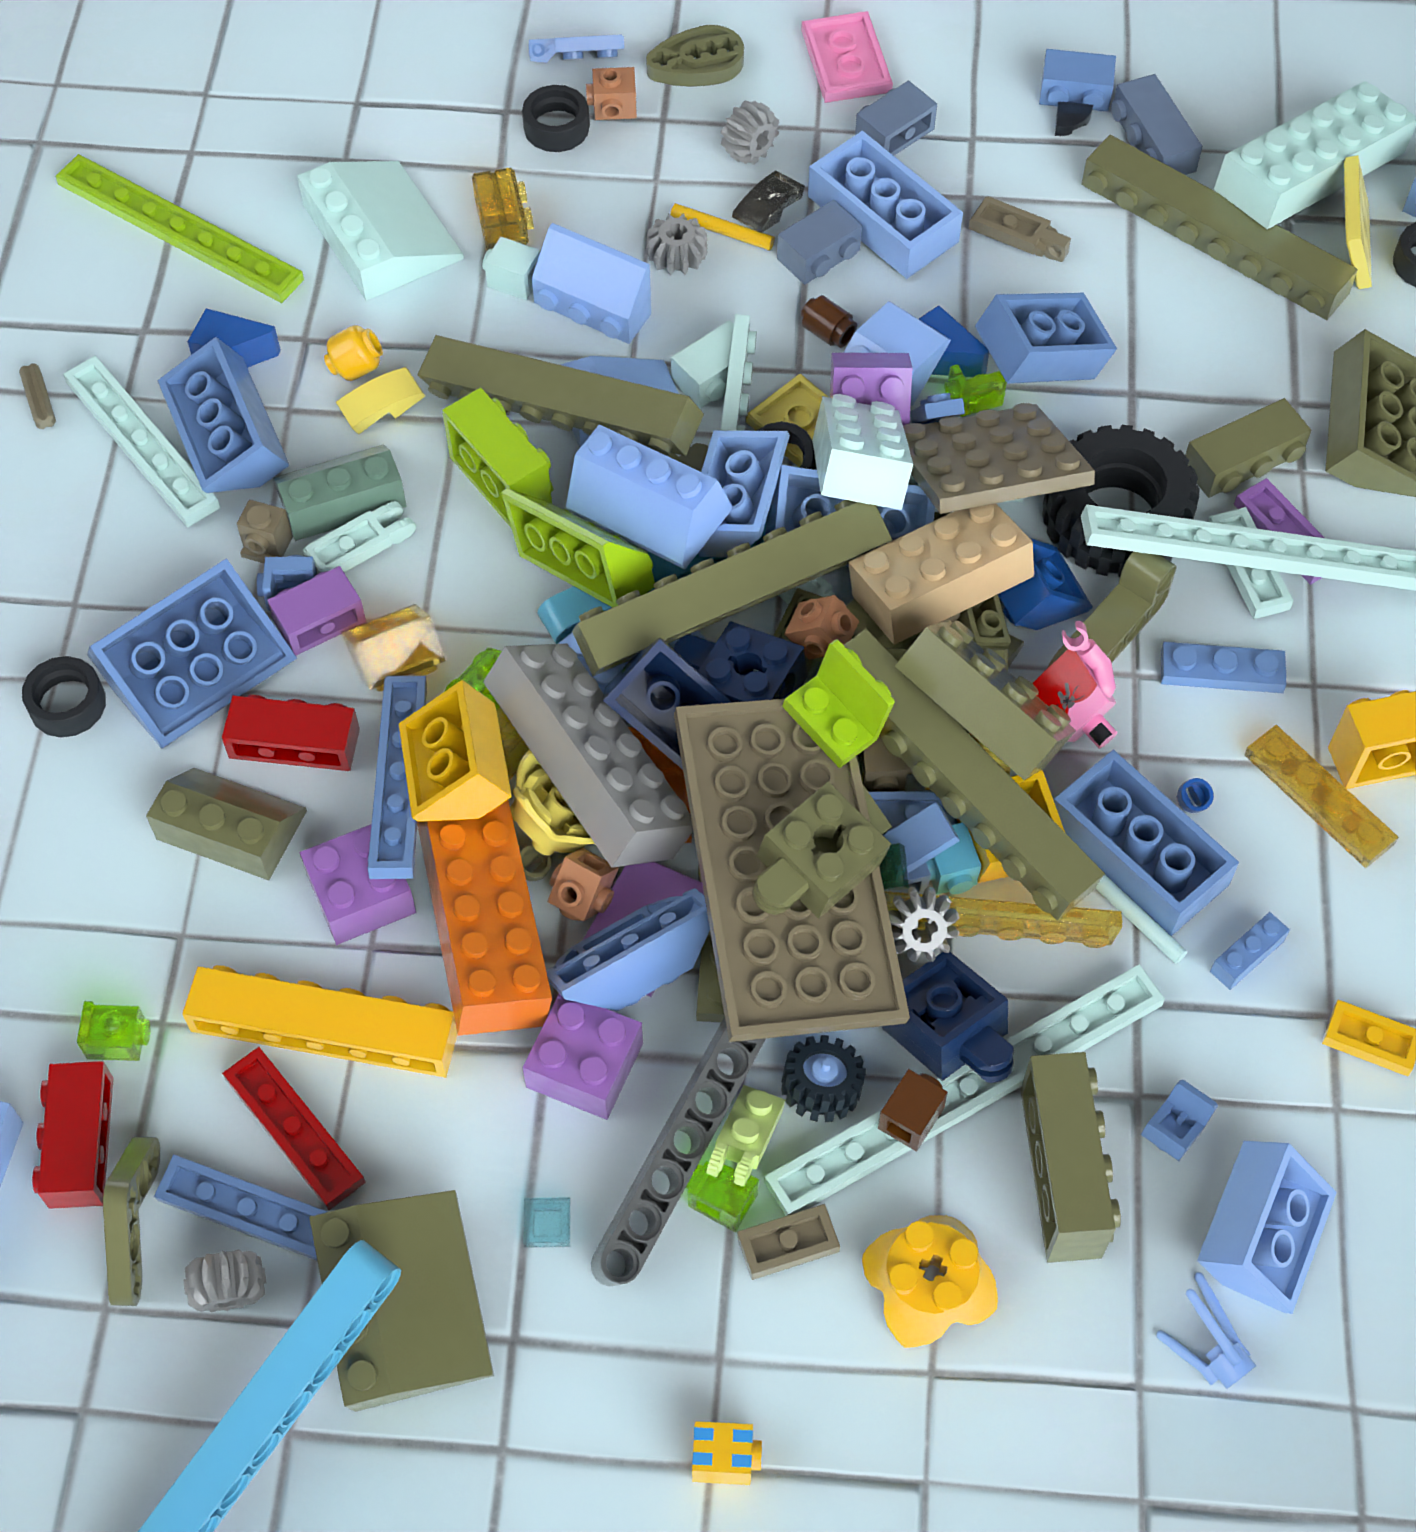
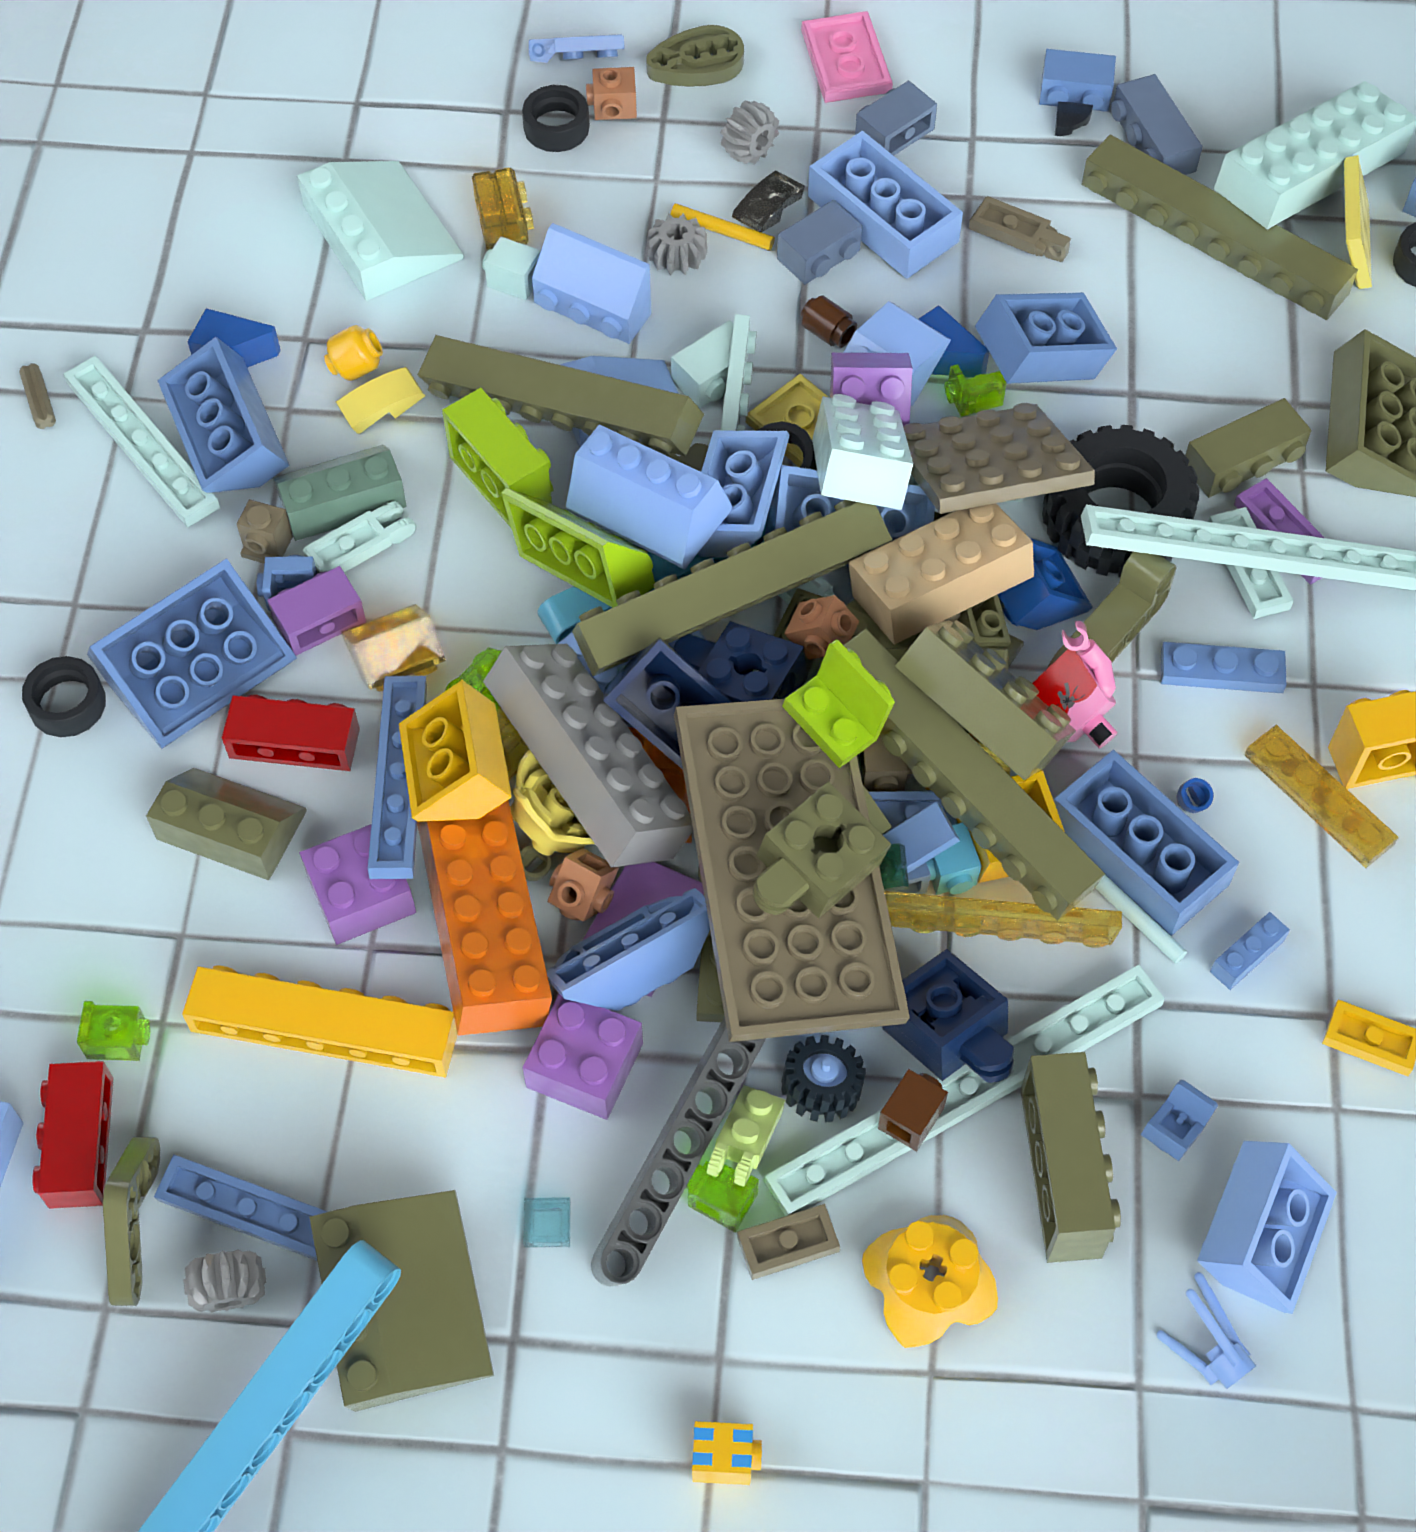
lime tile [55,154,304,303] -> none
red plate [222,1047,366,1211] -> none
light grey gear [888,886,959,962] -> none
medium blue plate [910,393,965,425] -> none

